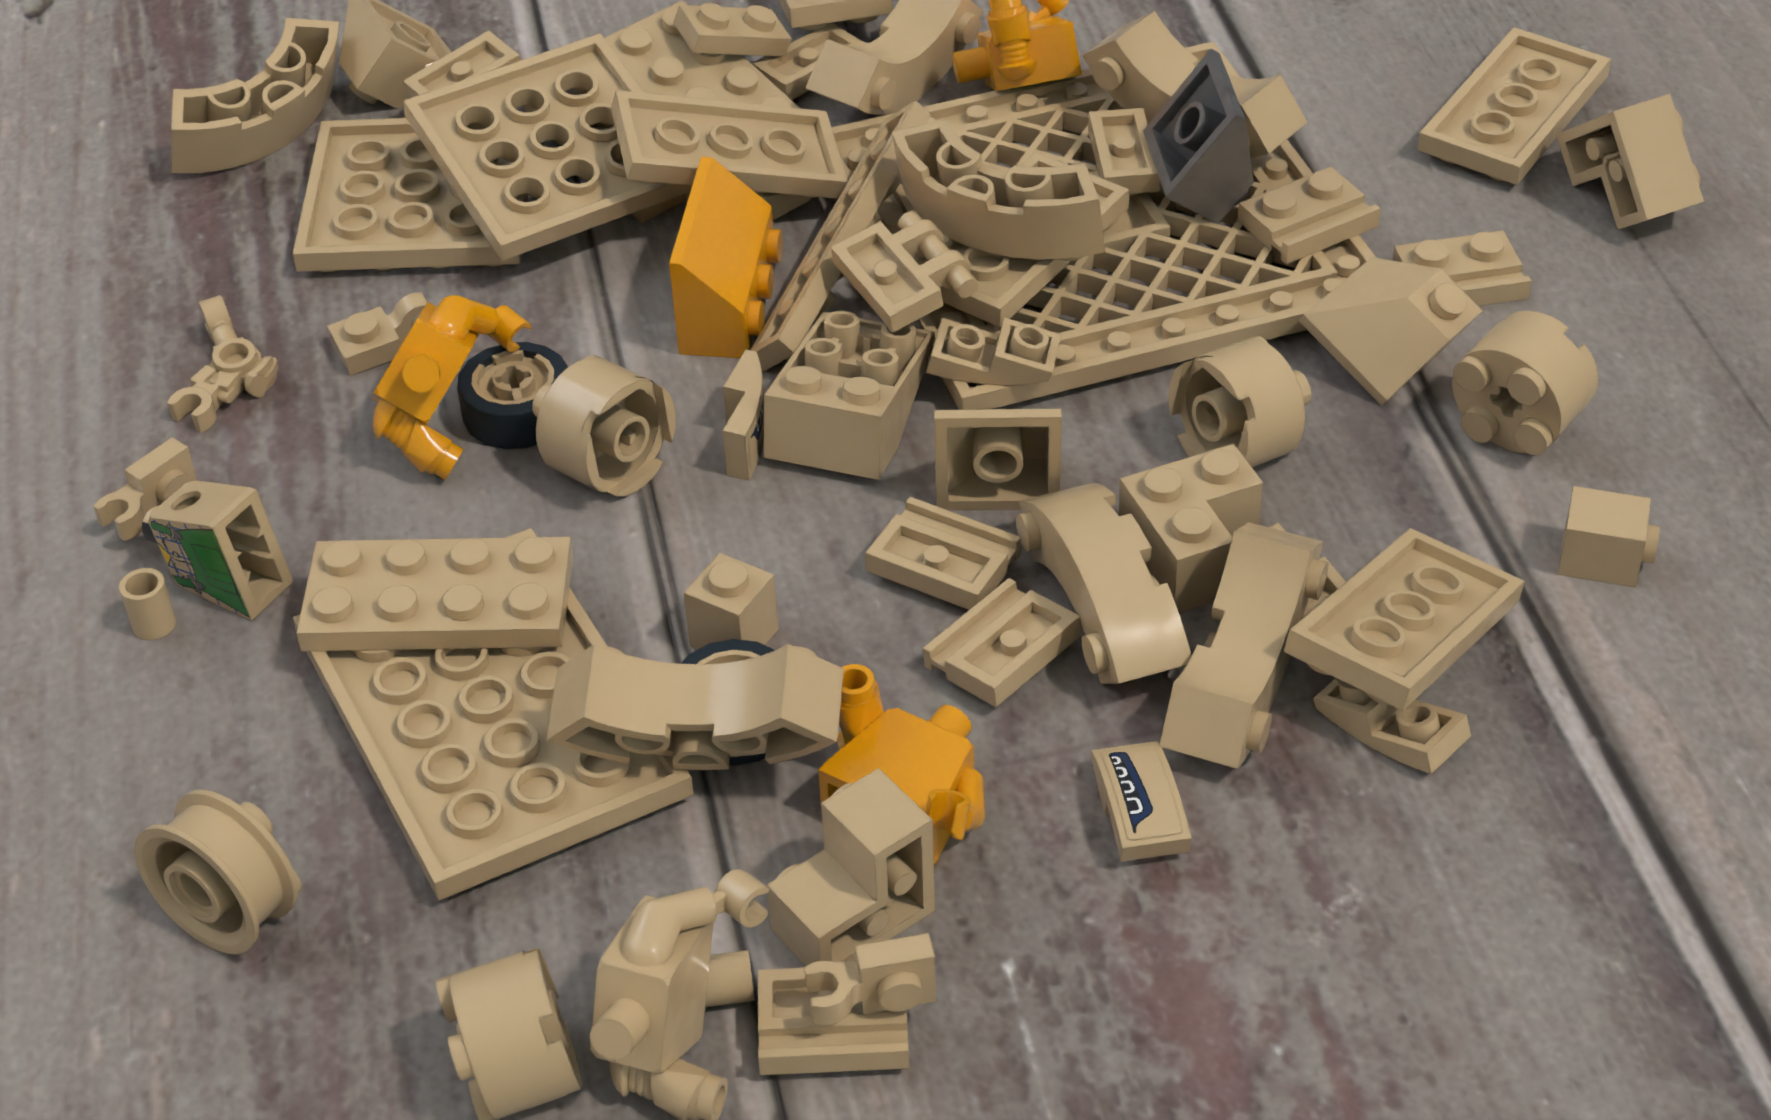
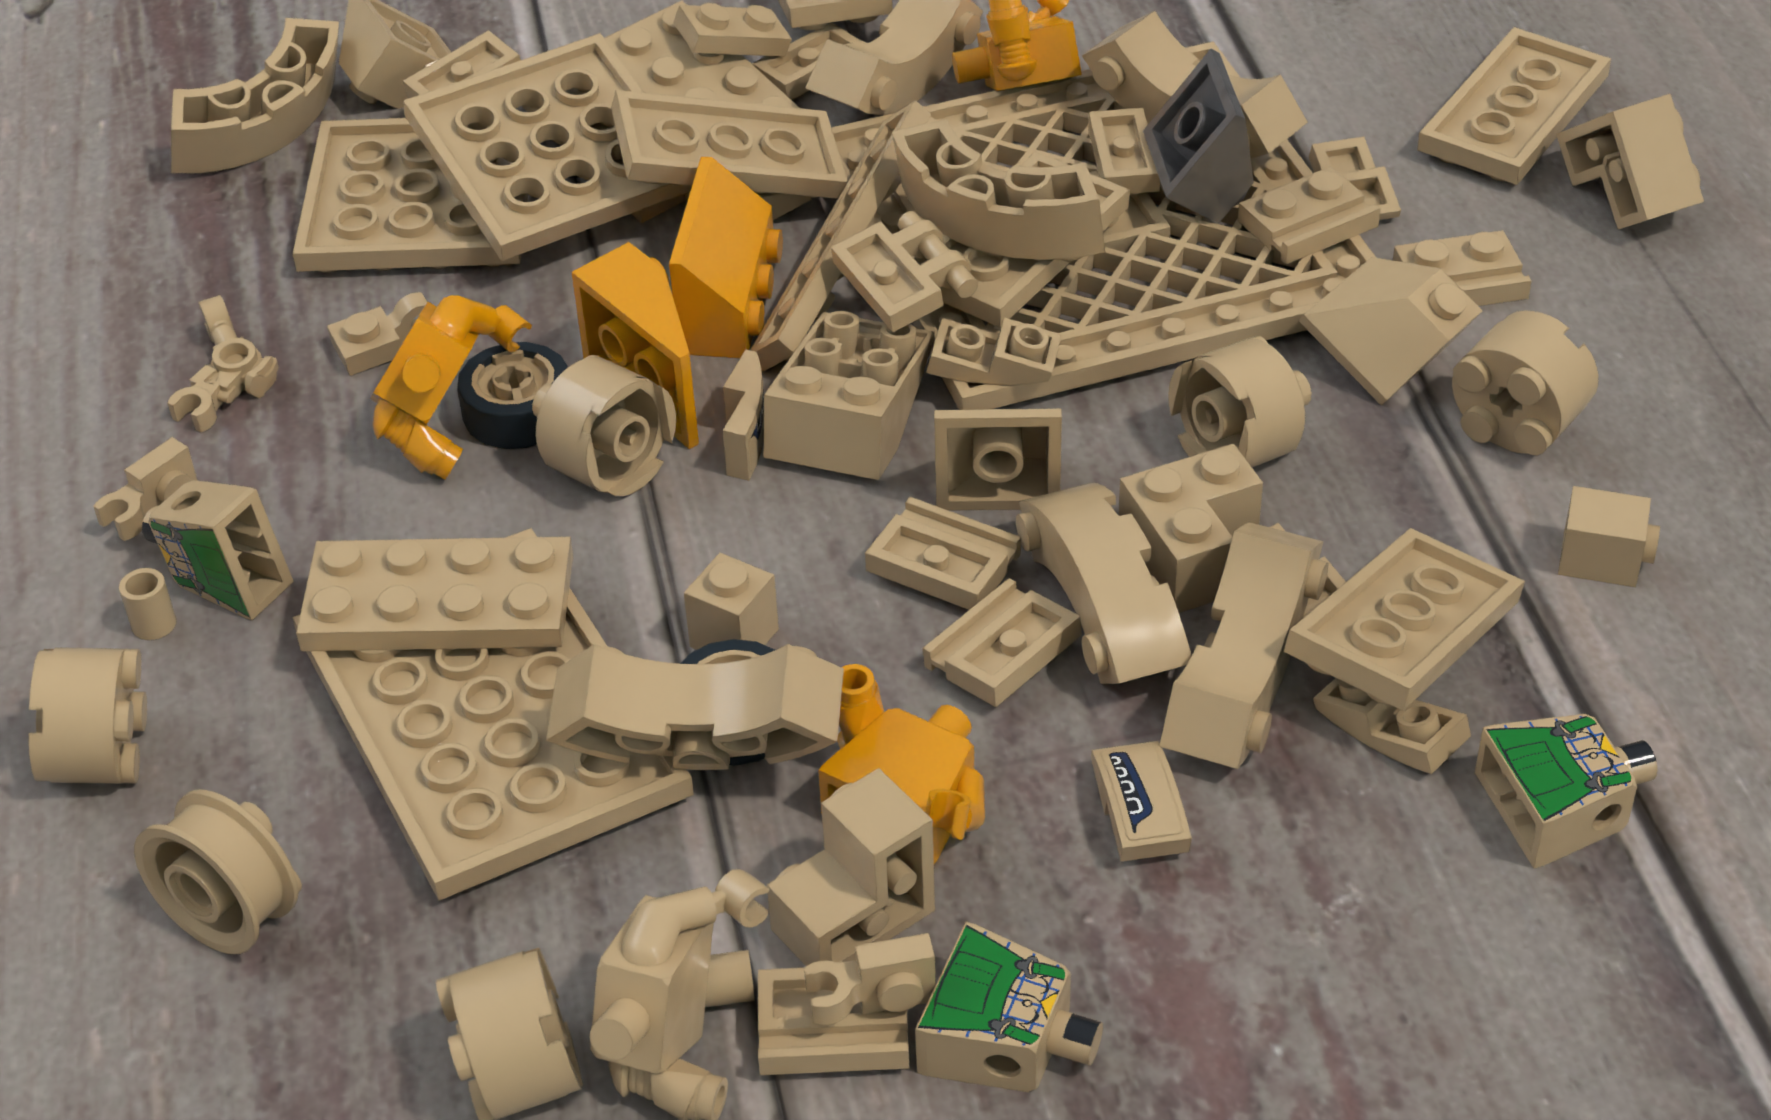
none -> tan brick [29,647,147,784]
none -> light orange slope [571,242,699,450]
none -> torso [915,922,1103,1092]
none -> tan slope [1308,136,1401,220]
none -> torso [1475,714,1657,869]

